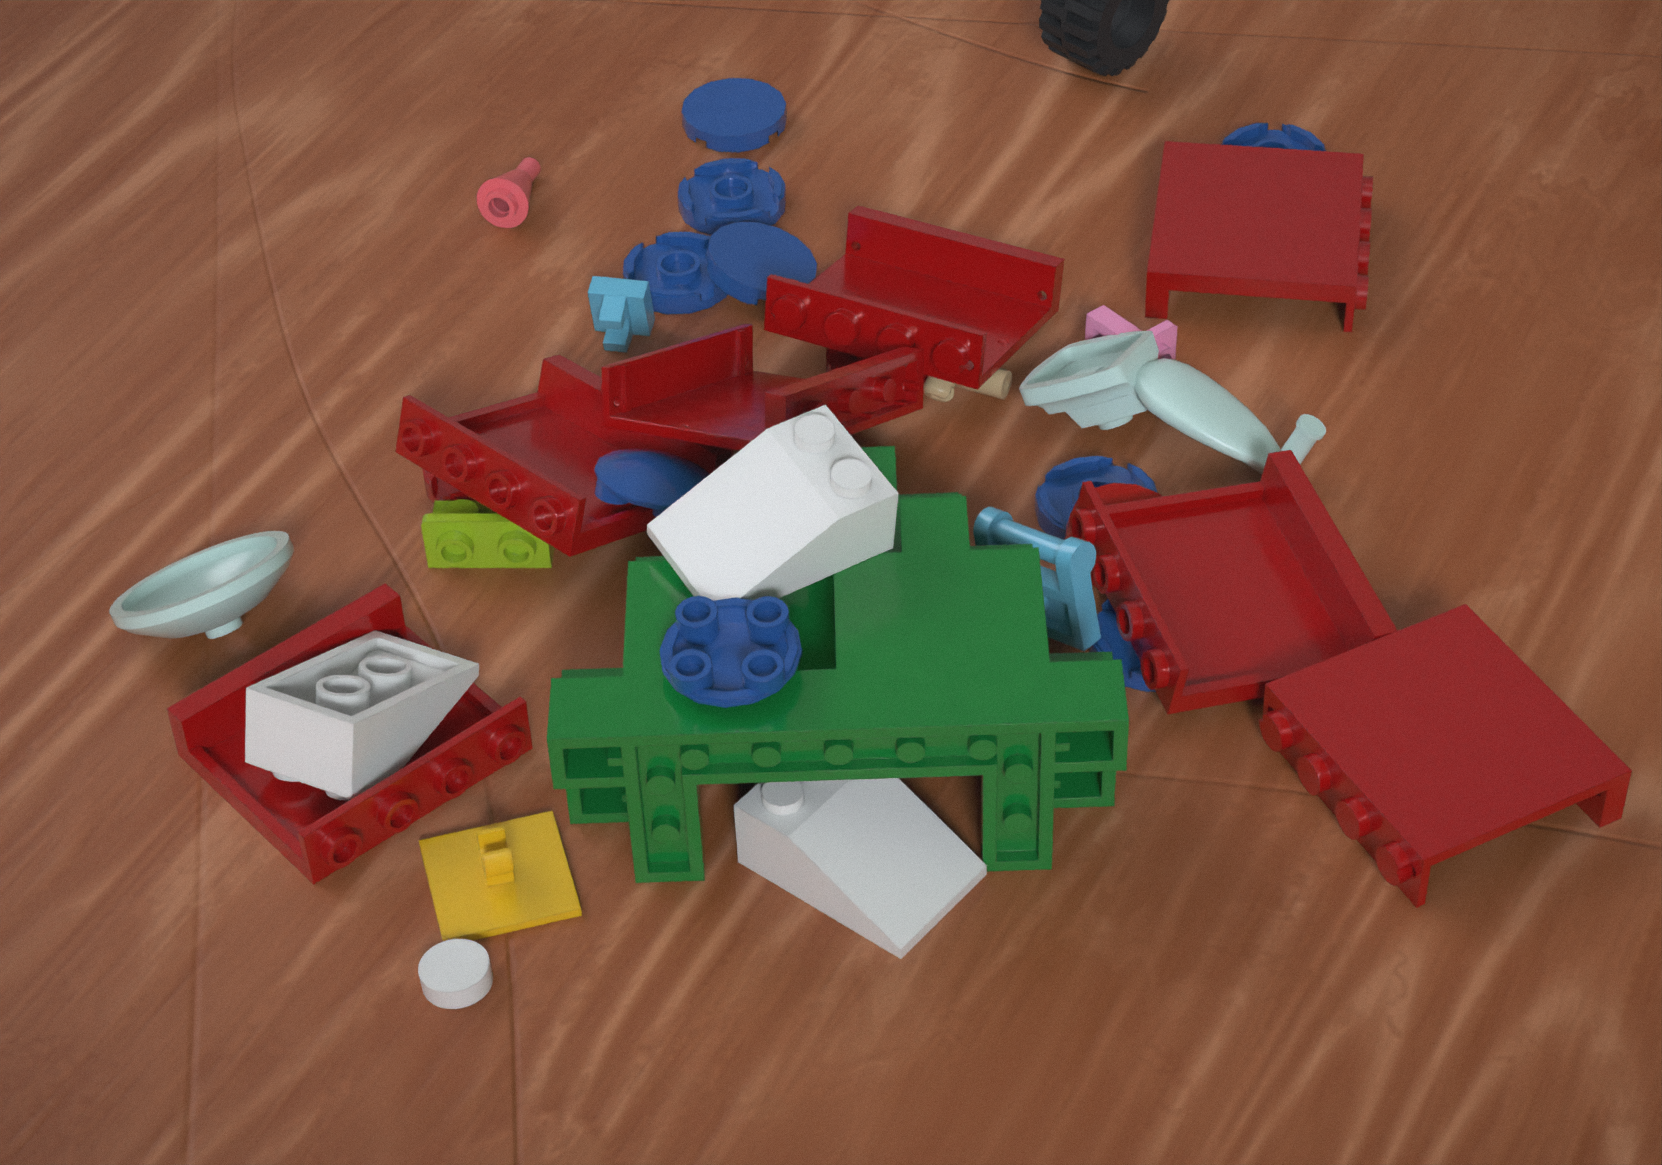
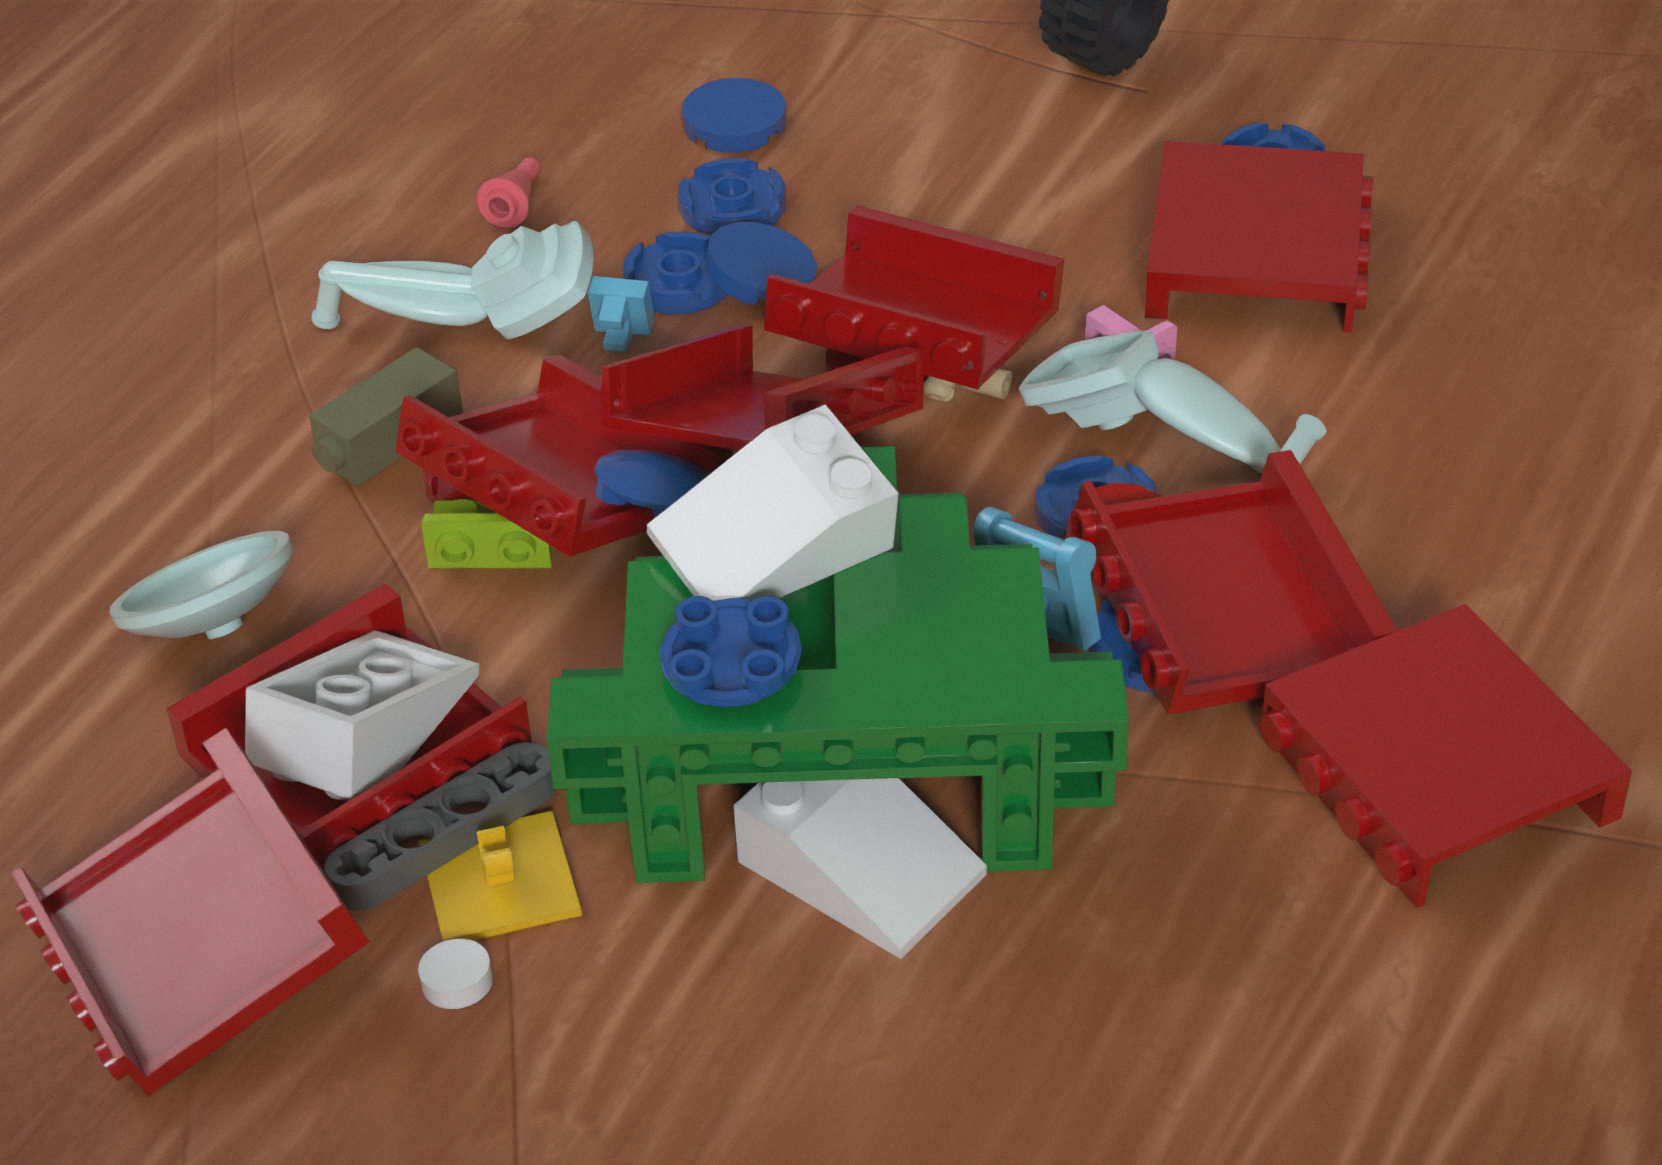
none -> panel [11,728,370,1096]
none -> olive brick [309,347,463,486]
none -> light aqua piece [311,221,594,340]
none -> dark grey beam [324,742,556,911]

